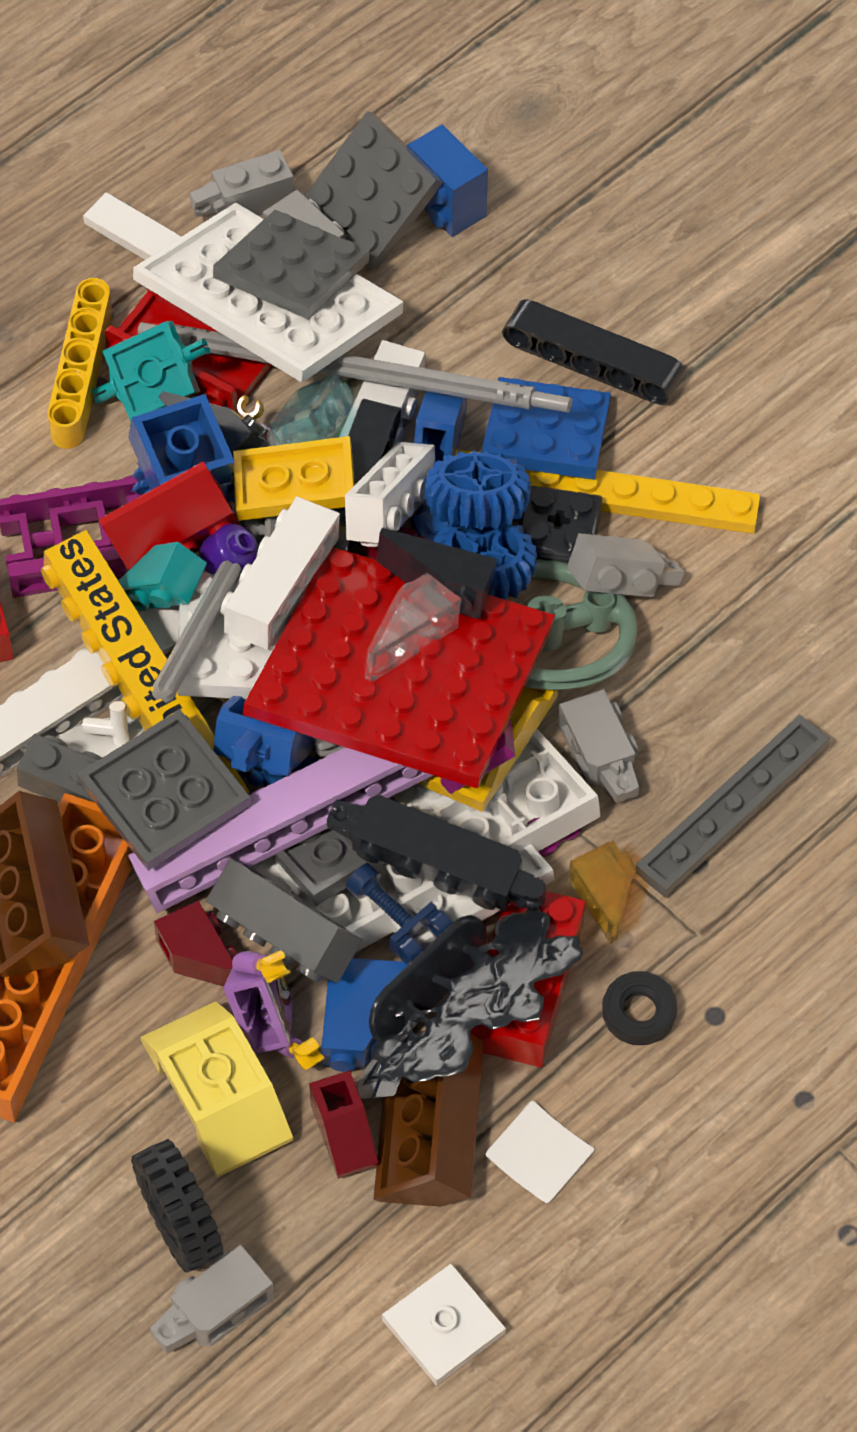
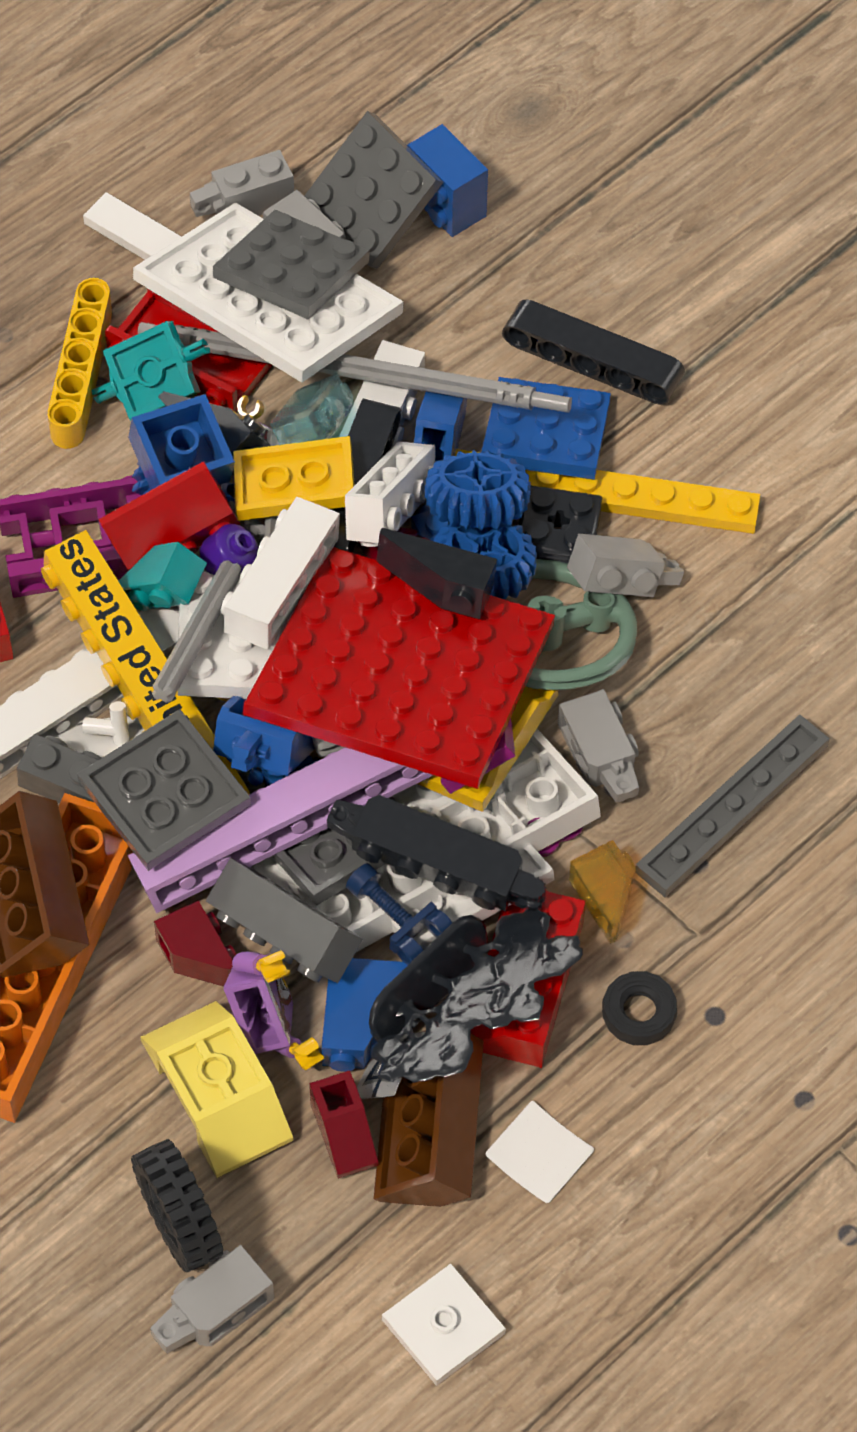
clear slope [365,573,461,682] -> none

